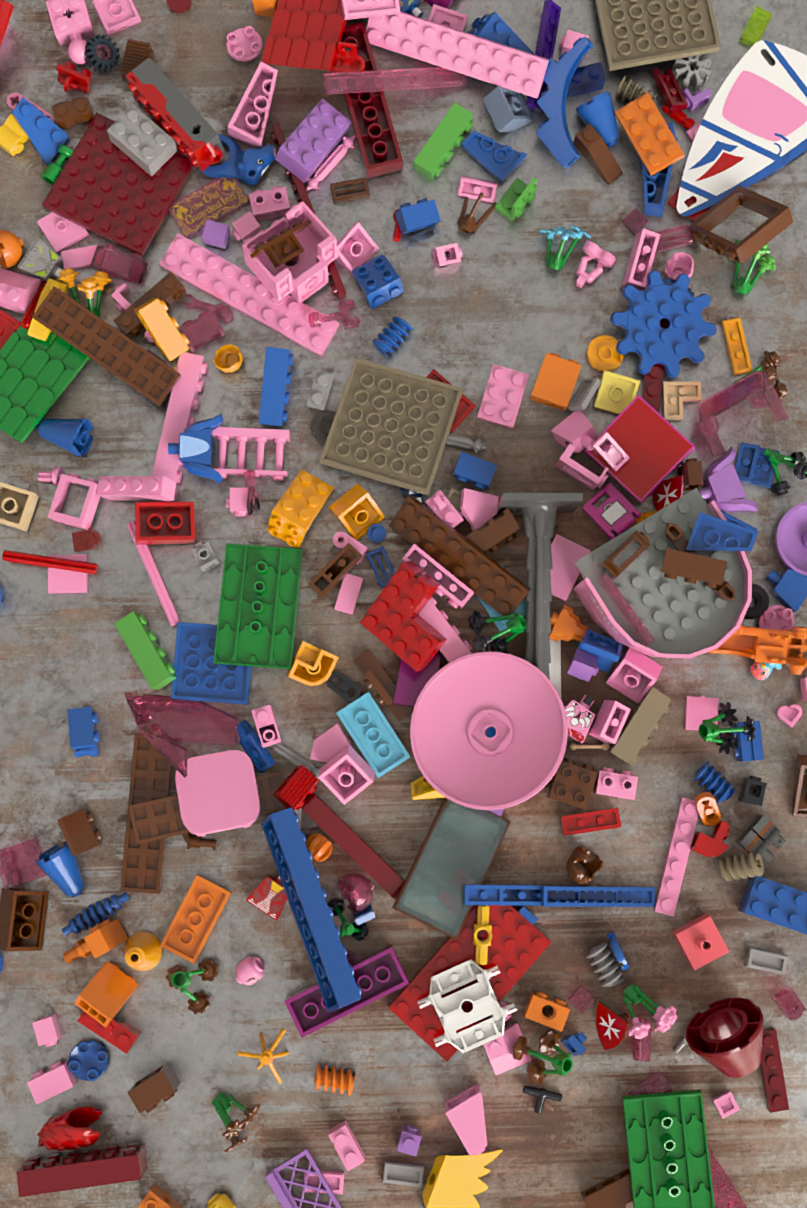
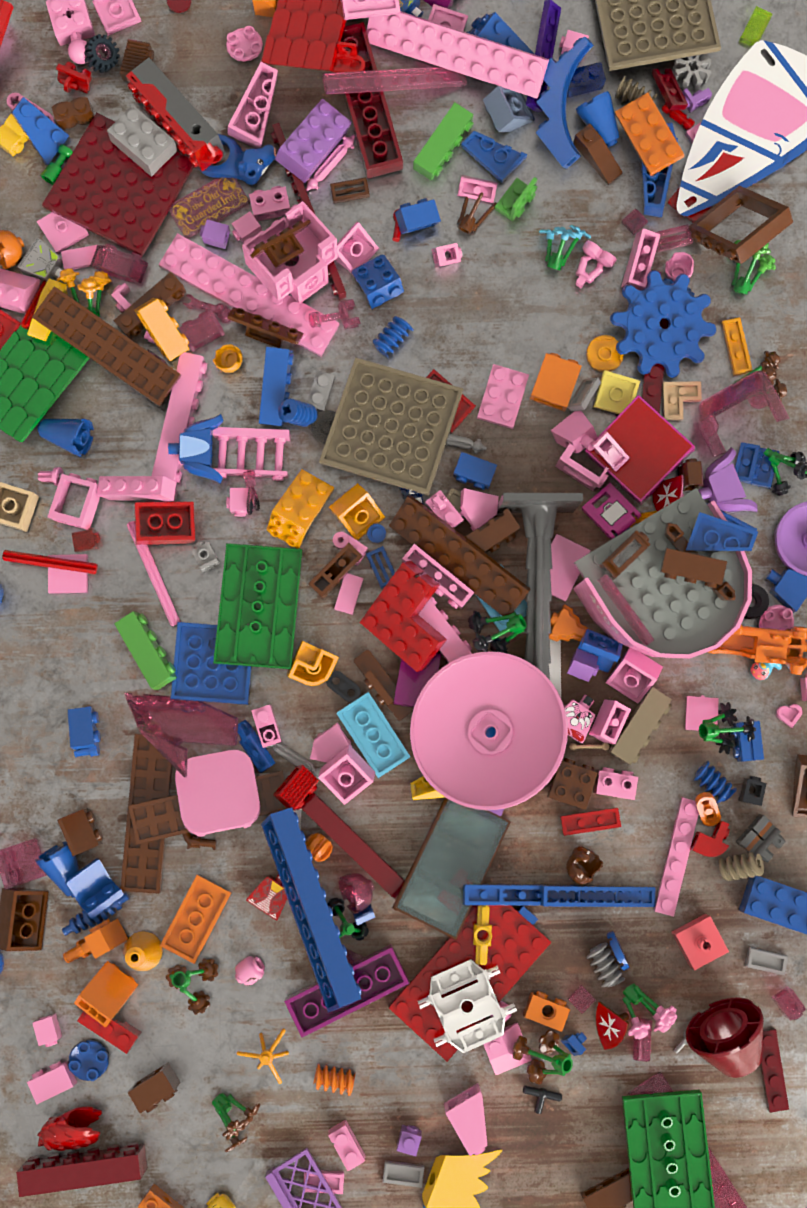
bright pink plate [712,1090,740,1119] -> none
none -> blue bracket [65,858,124,919]
none -> reddish brown bracket [227,307,304,348]
none -> blue piece [278,398,317,427]

